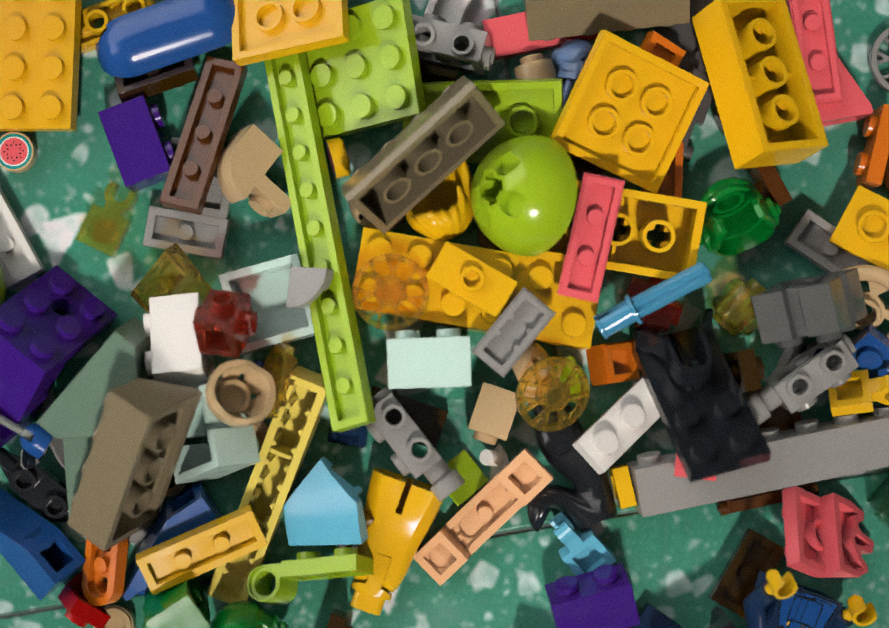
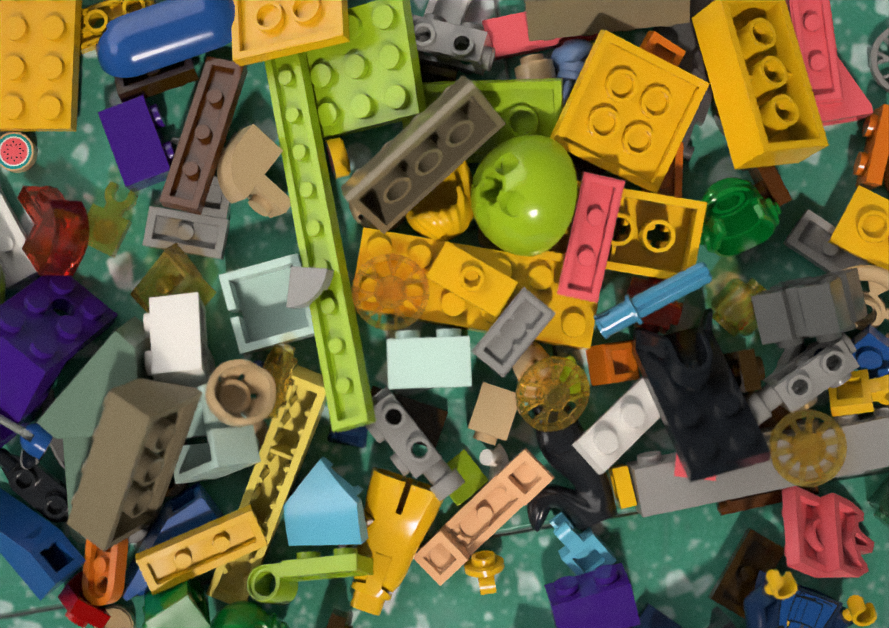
clear red brick [192,289,258,358] -> none
none -> clear red brick [17,185,89,276]
none -> yellow plate [464,550,505,595]
none -> clear yellow wheel [769,409,847,487]

